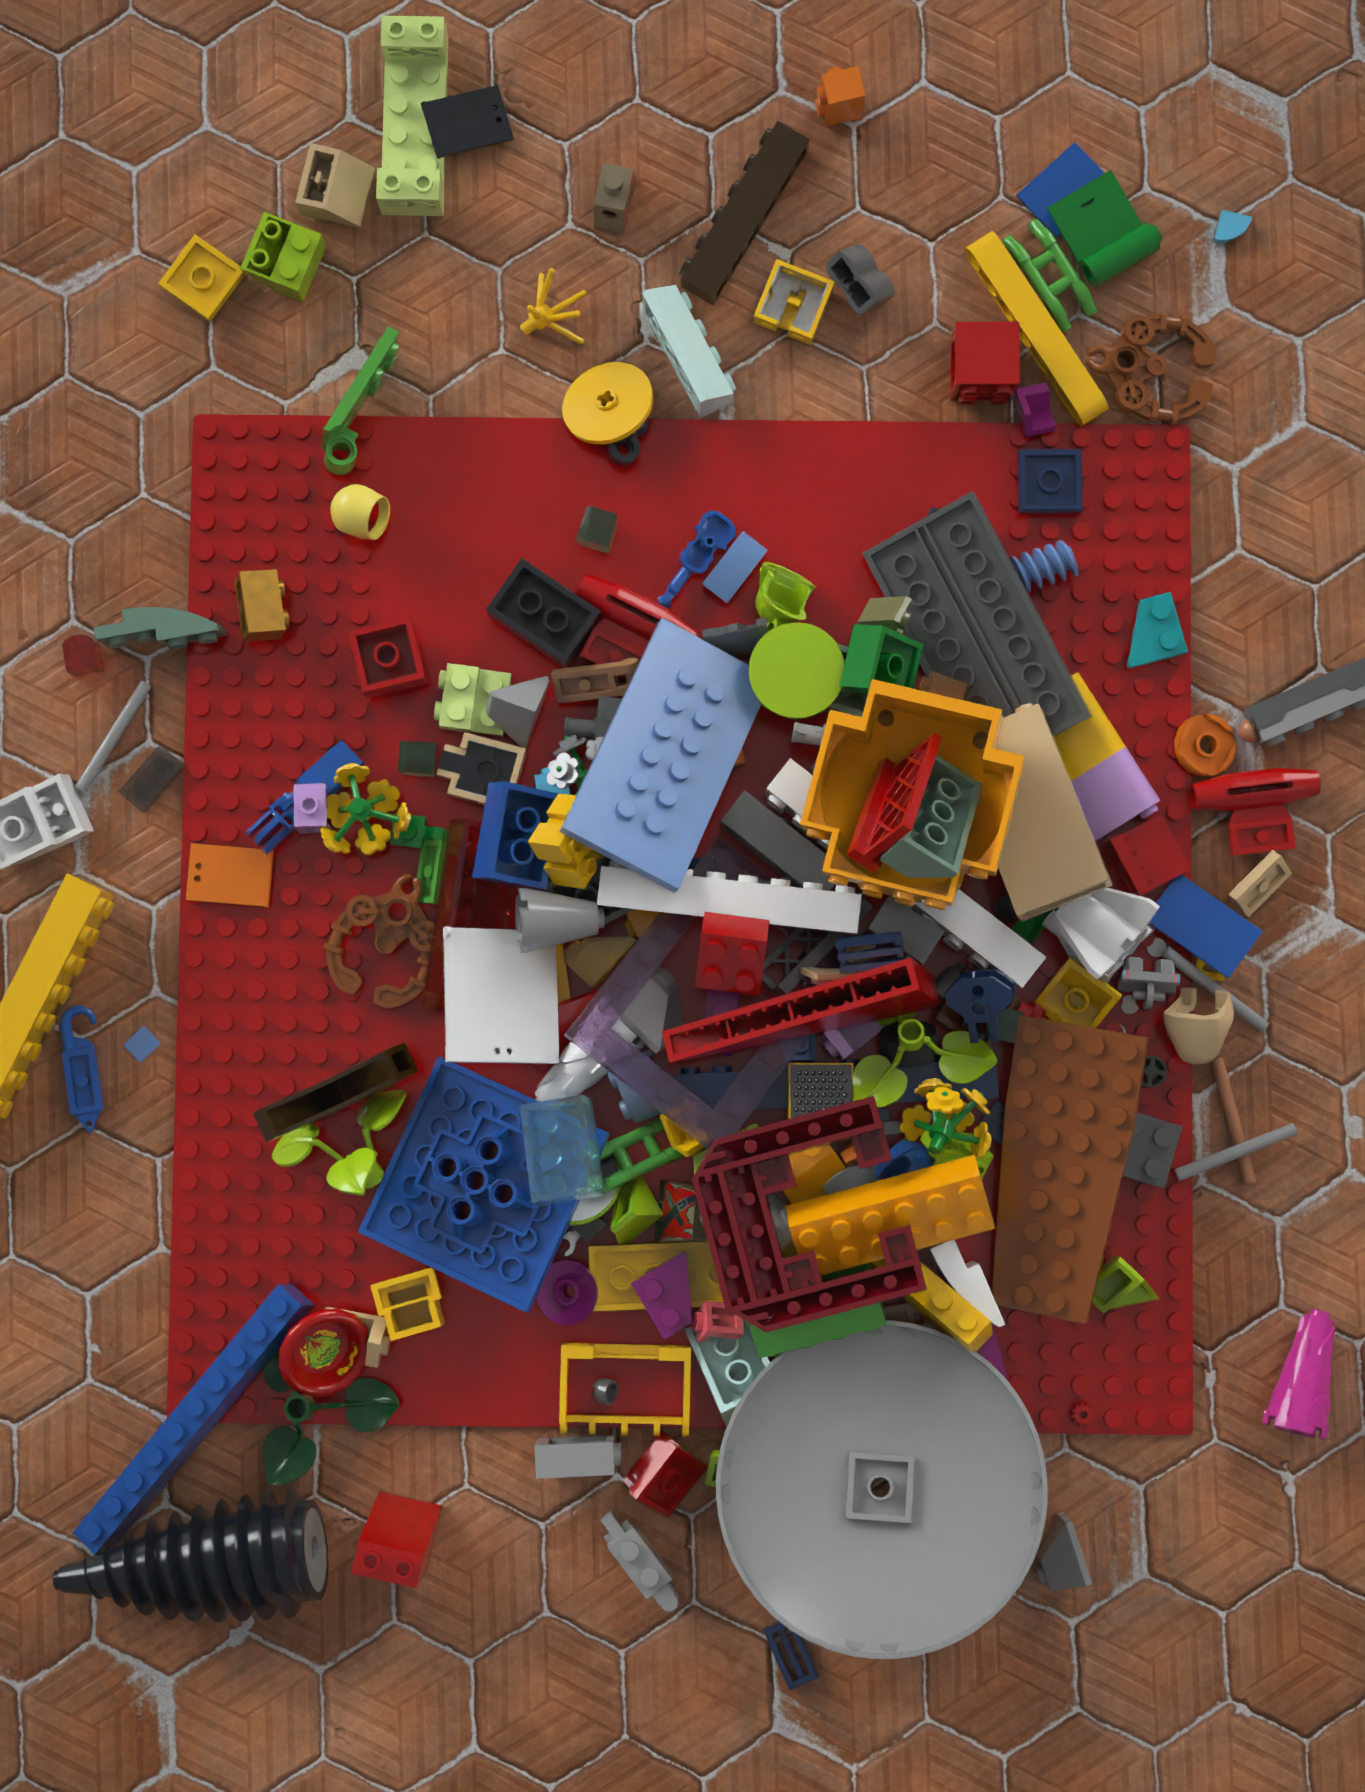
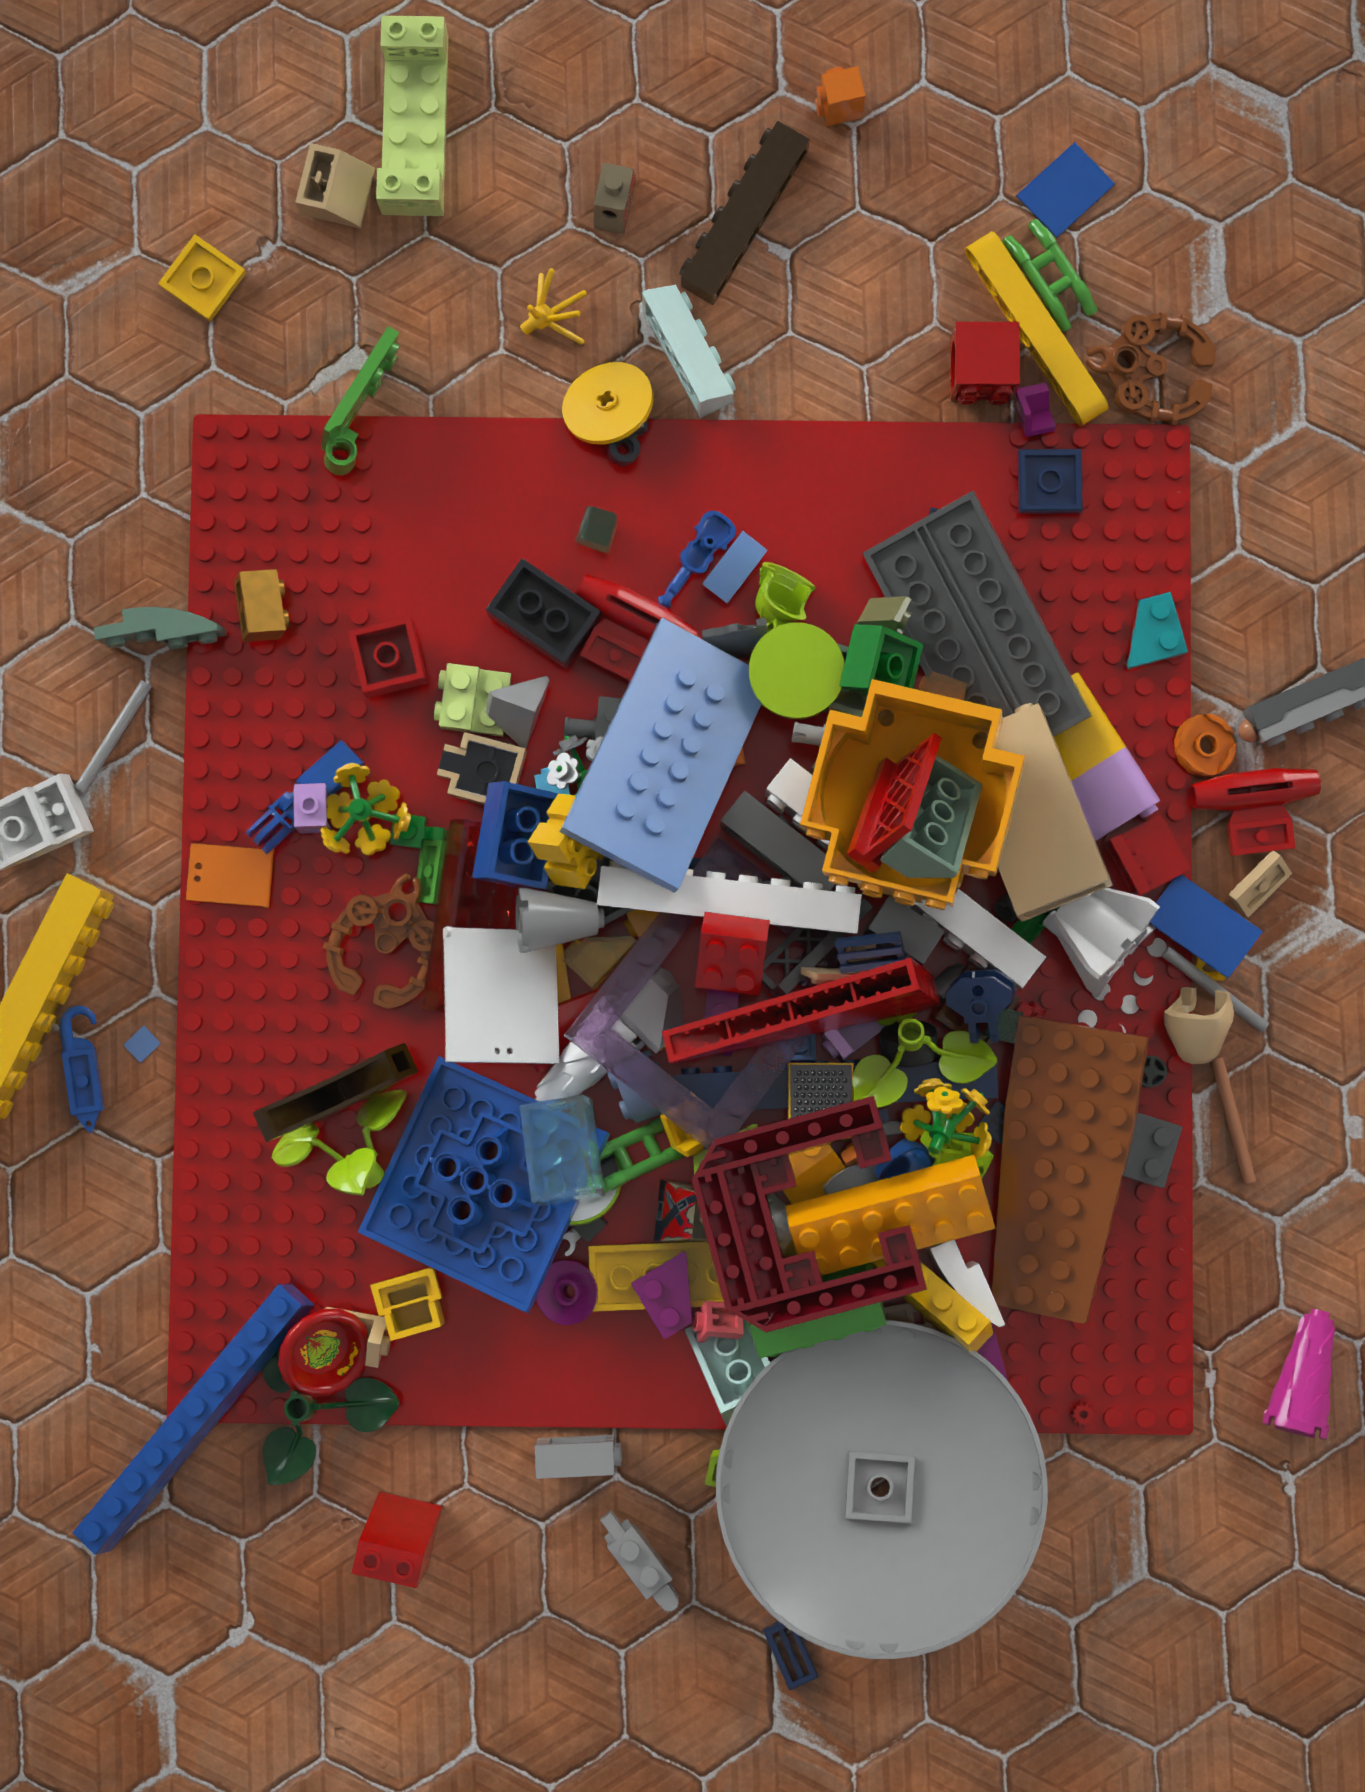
black cone [53,1487,329,1622] -> none
clear red piece [62,634,104,677] -> none
clear smoke plate [118,744,186,813] -> none
lime slope [240,212,327,302] -> none
light yellow helmet [330,484,390,540] -> none
clear green piece [398,741,438,777] -> none
black container [421,85,514,159] -> none
medium nougat plate [551,658,639,703] -> none
yellow hinge [559,1343,691,1437] -> none
dark grey hinge [591,1378,619,1406] -> none
lime slope [610,1175,664,1245] -> none
red bracket [622,1430,708,1518] -> none
piece [753,259,835,346] -> none
dark grey brick [825,244,895,315] -> none
medium blue piece [1009,540,1079,593] -> none
yellow slope [1034,956,1122,1028] -> none
light grey slope [1034,1512,1092,1591] -> none
green door [1046,170,1162,288] -> none
lime slope [1092,1254,1160,1313] -> none
light grey hips [1117,957,1180,1010] -> none
light grey bar [1174,1123,1298,1181] -> none
medium azure tile [1213,210,1252,243] -> none

